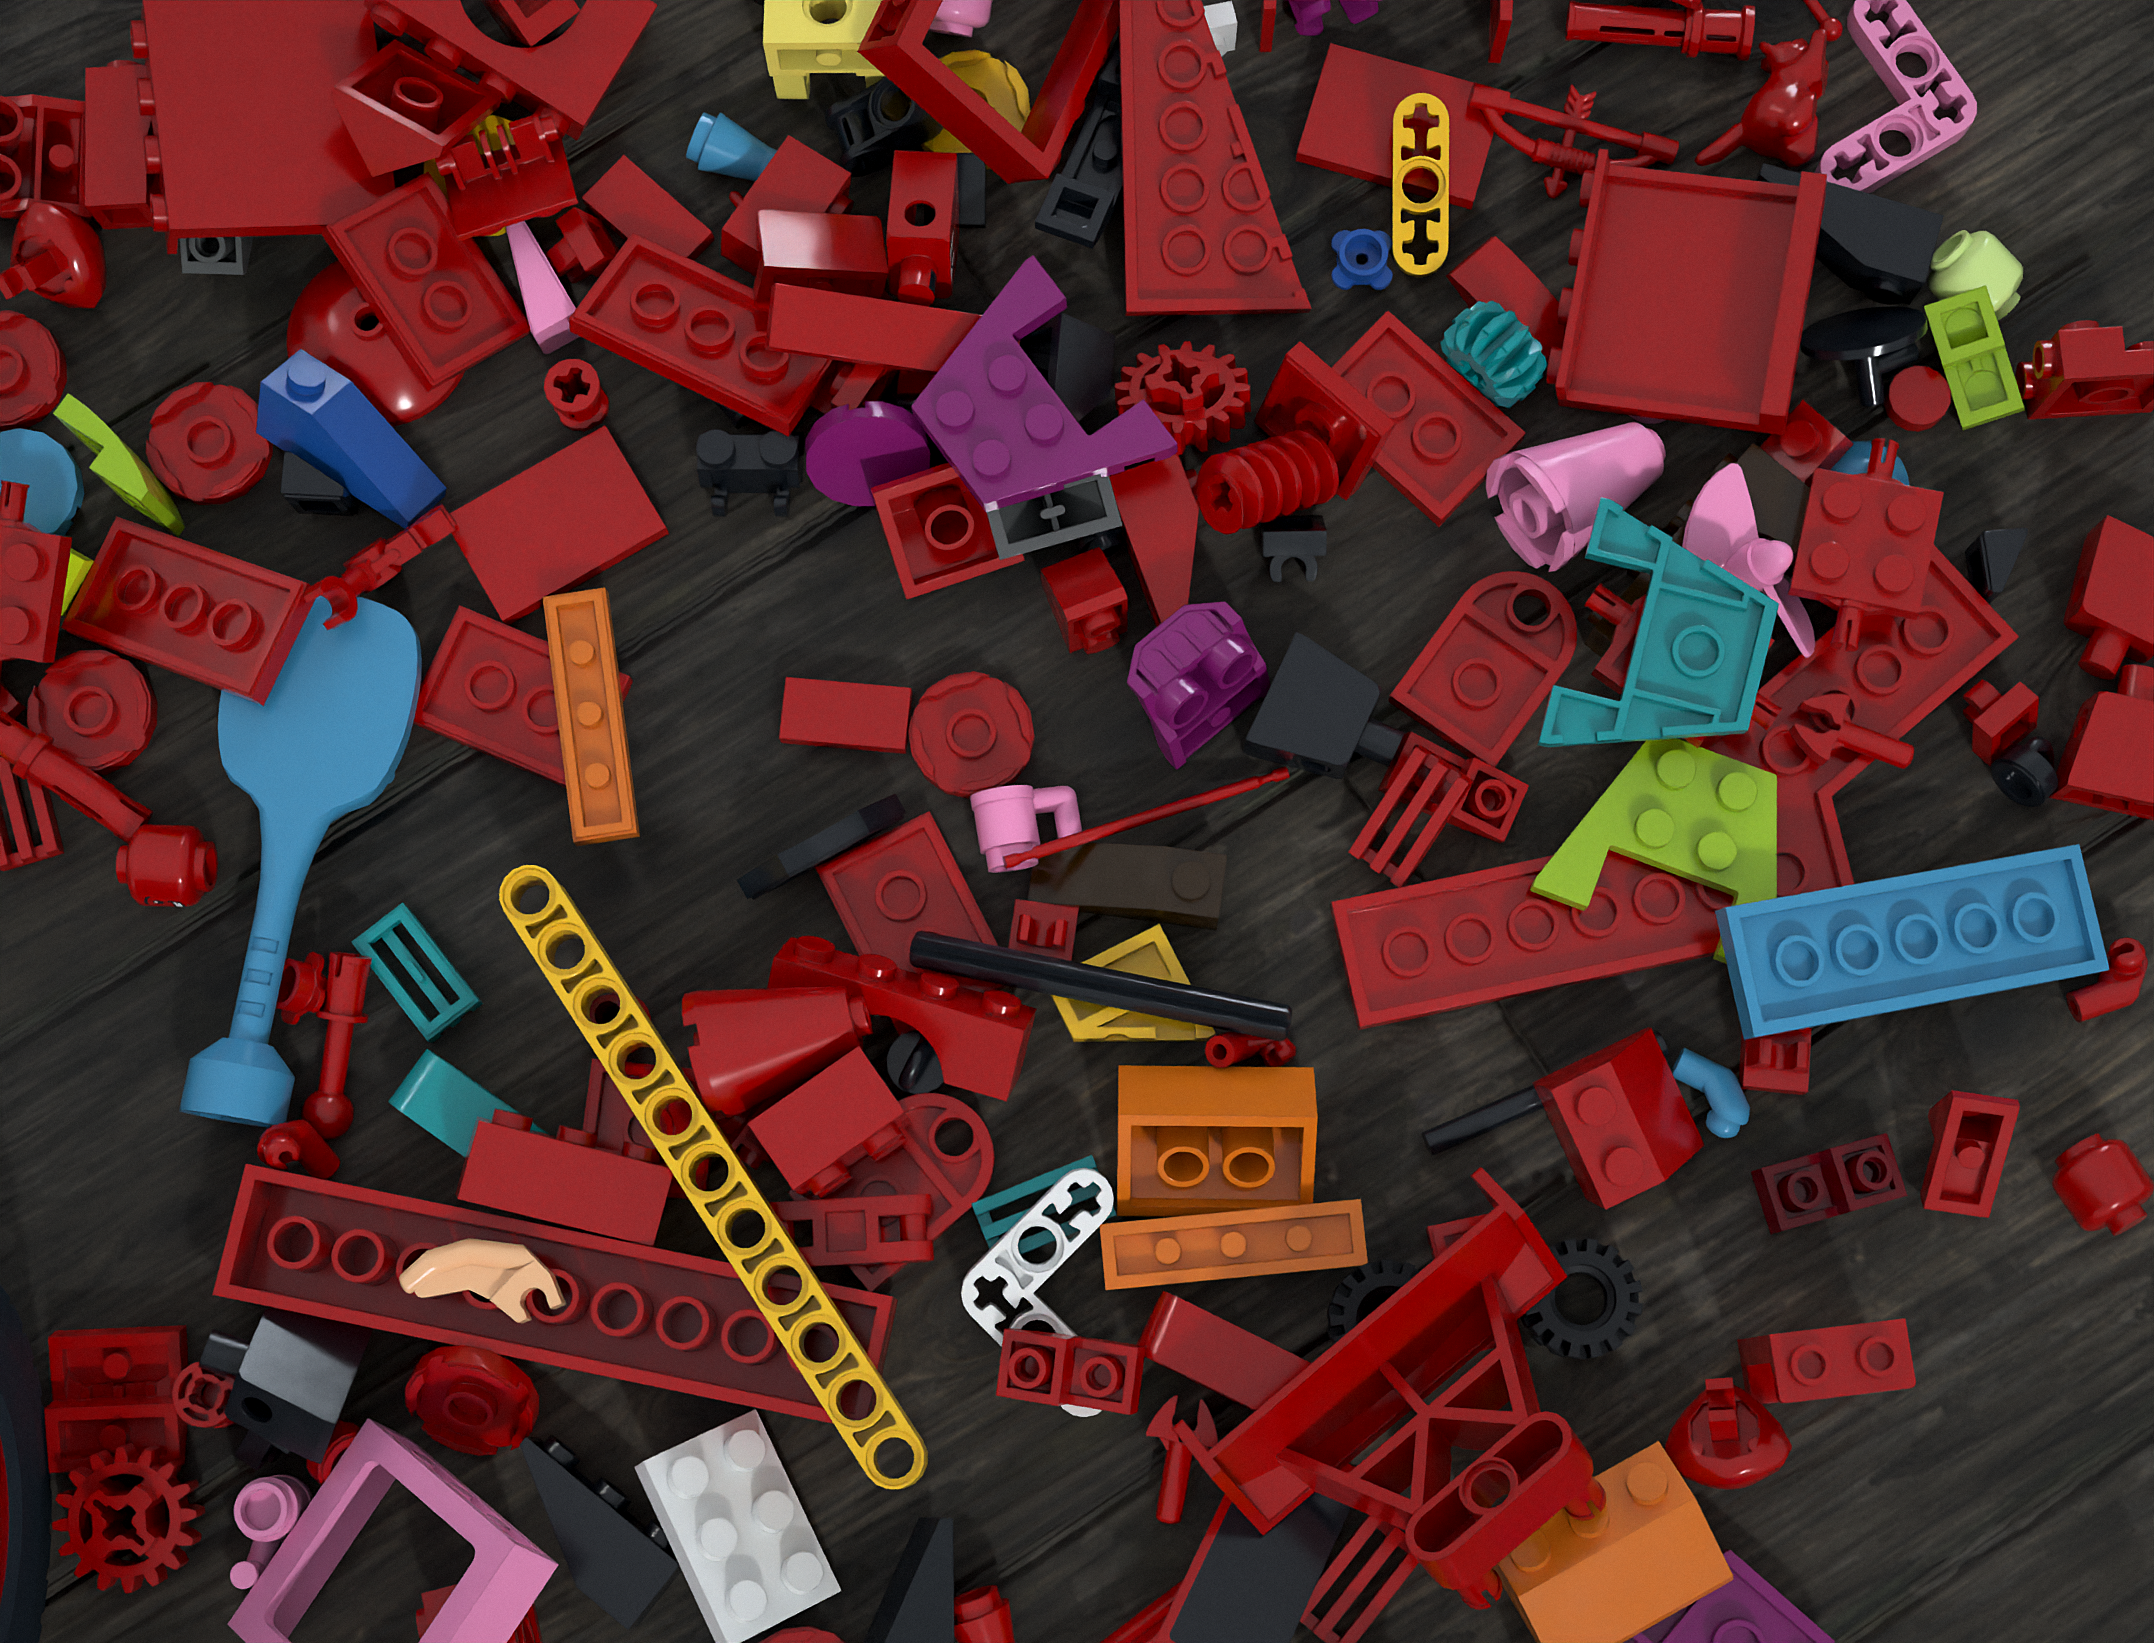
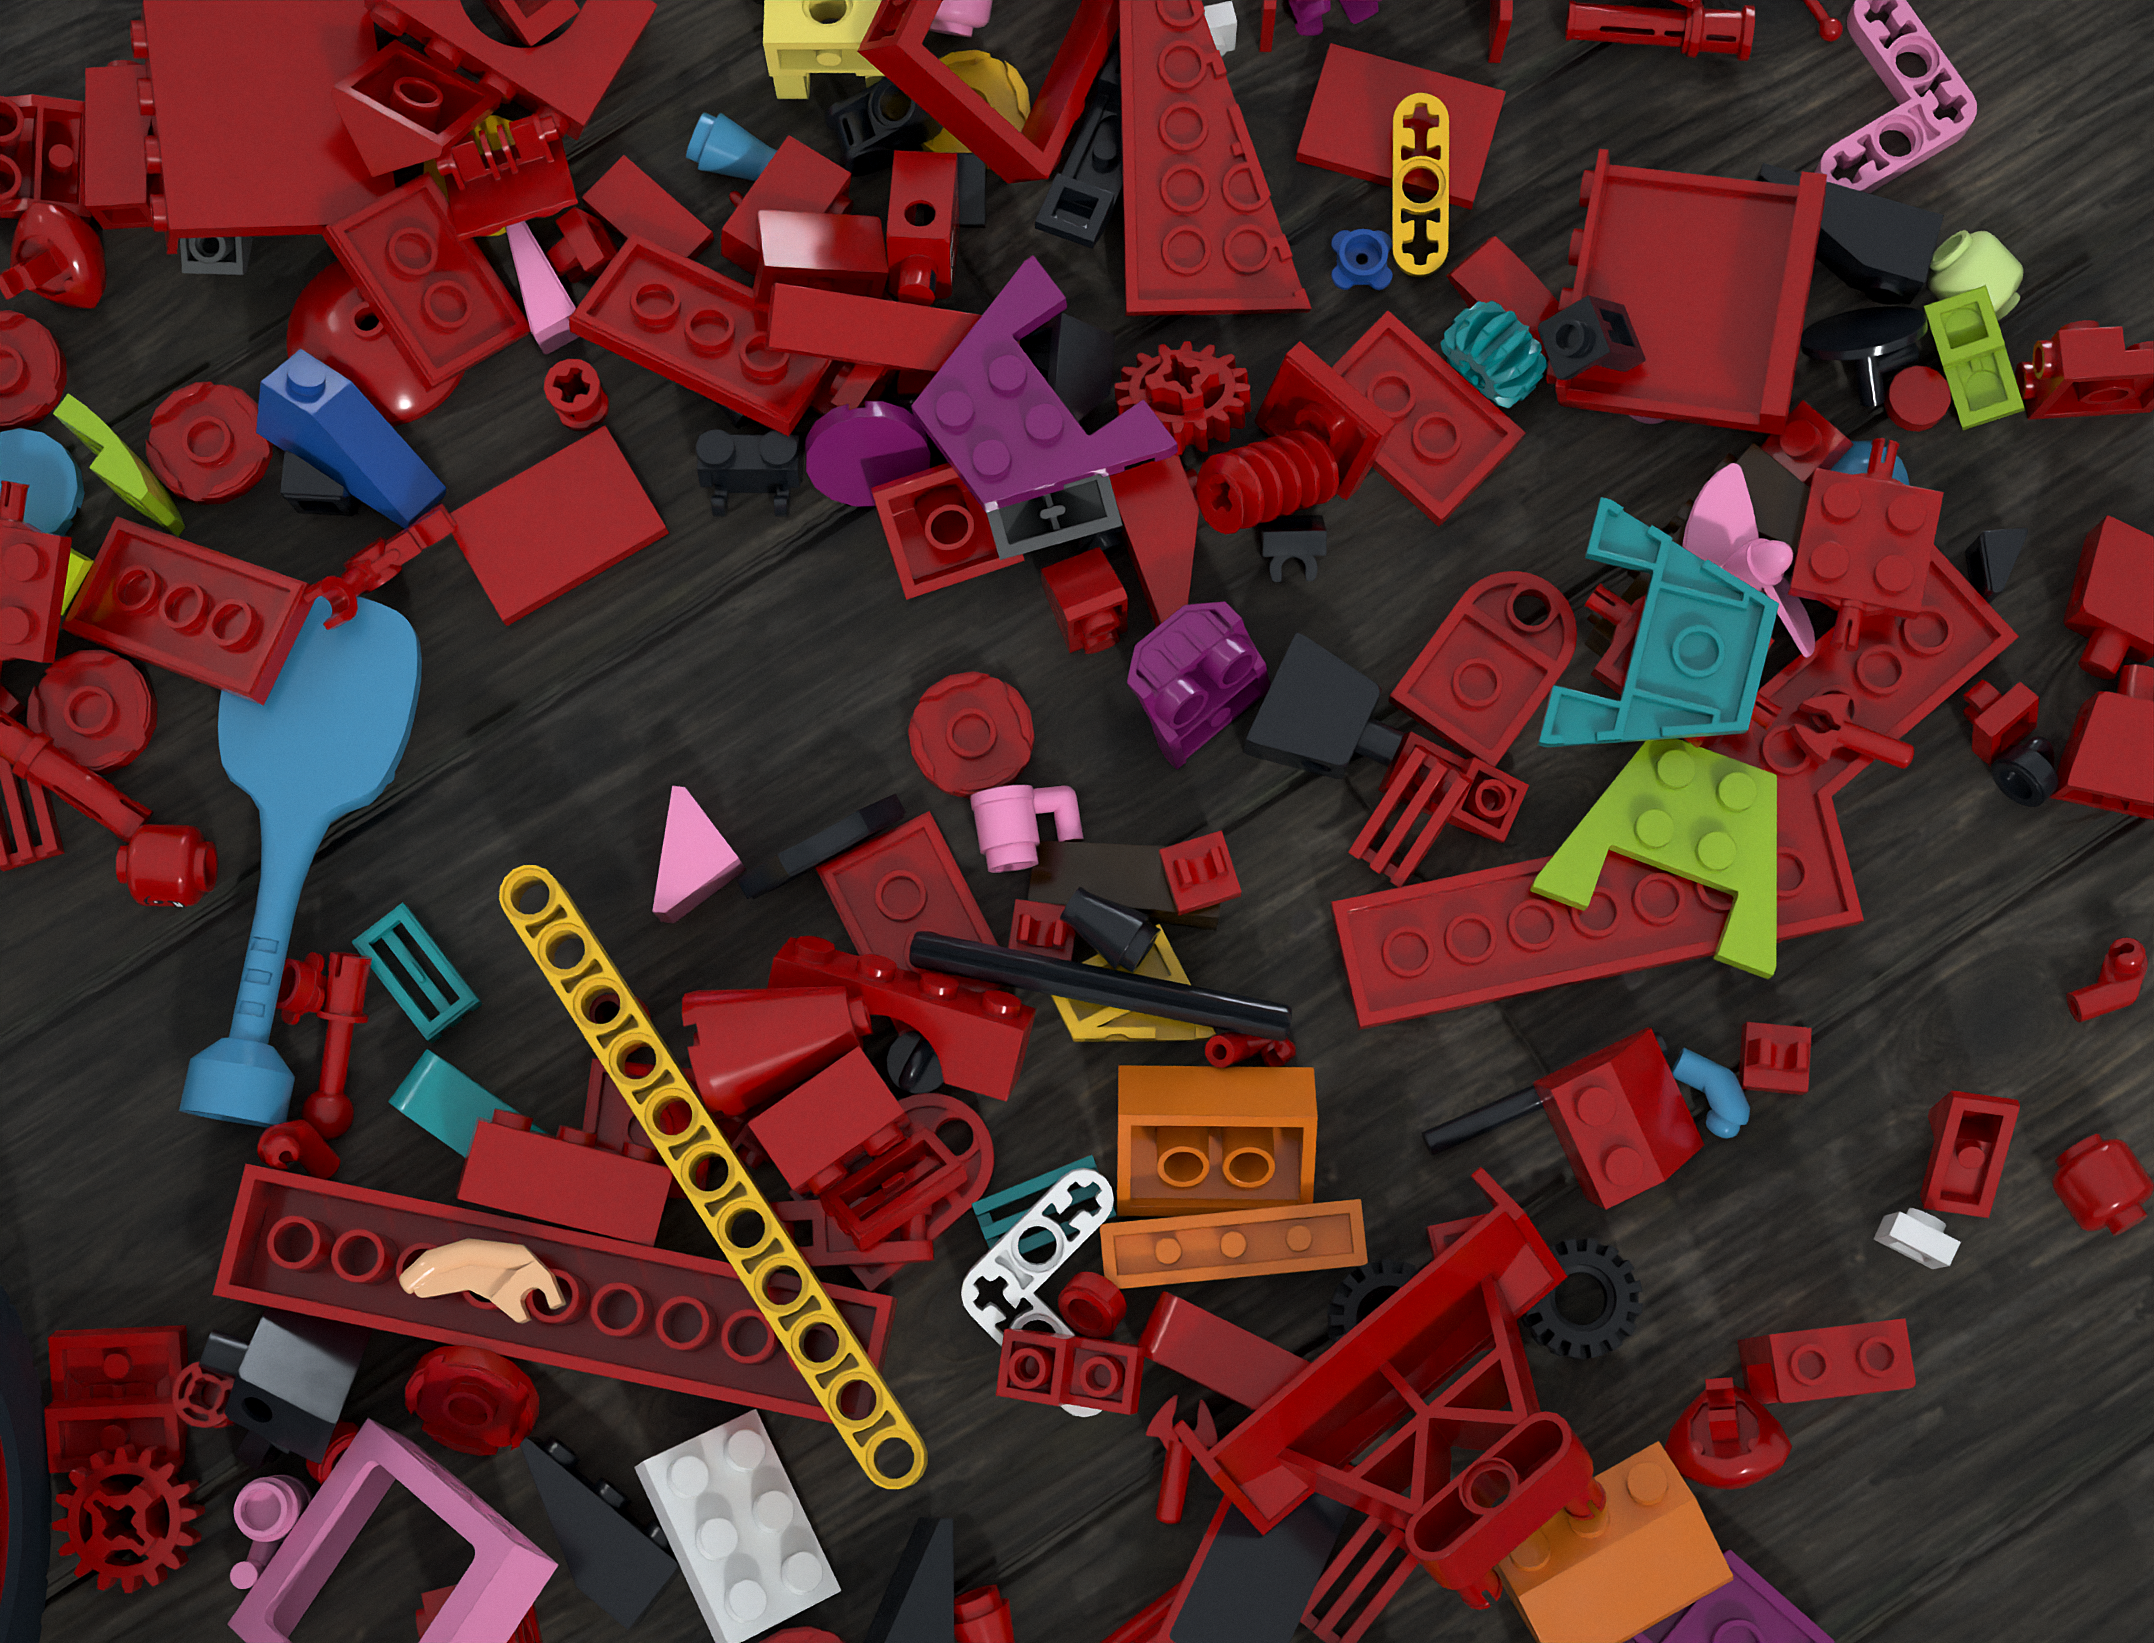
red tile [413,605,633,788] -> none
orange tile [543,587,640,846] -> none
red tile [779,677,913,754] -> none
red piece [1002,766,1290,869] -> none
red piece [1467,82,1679,199] -> none
bright pink cone [1486,422,1666,572] -> none
red animal [1694,29,1829,167] -> none
dark azure plate [1715,844,2110,1040] -> none
dark red slope [1751,1133,1908,1234] -> none
none -> bright pink slope [652,786,746,923]
none -> red tile [820,1125,967,1252]
none -> red tile [1058,1272,1127,1338]
none -> black cone [1060,887,1161,973]
none -> red tile [1159,830,1242,916]
none -> black bracket [1538,295,1646,381]
none -> white plate [1874,1208,1961,1269]

